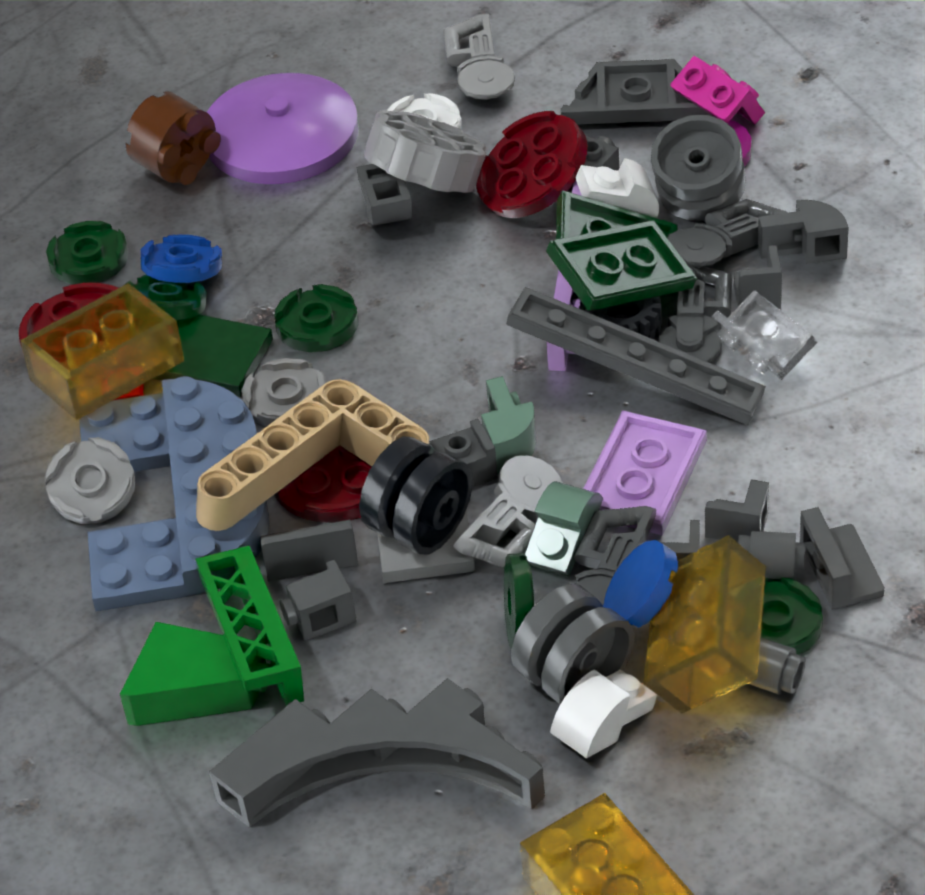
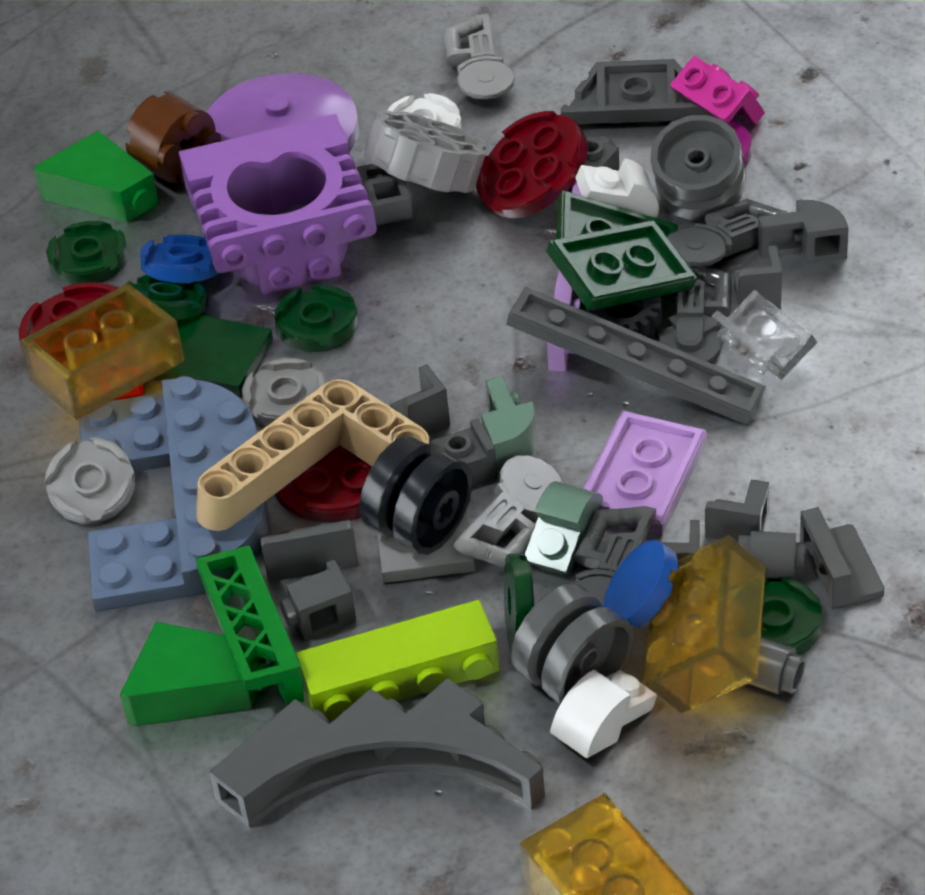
none -> green slope [33,130,159,222]
none -> medium lavender hose [179,114,377,294]
none -> lime brick [296,599,500,721]
none -> dark grey panel [390,364,450,435]

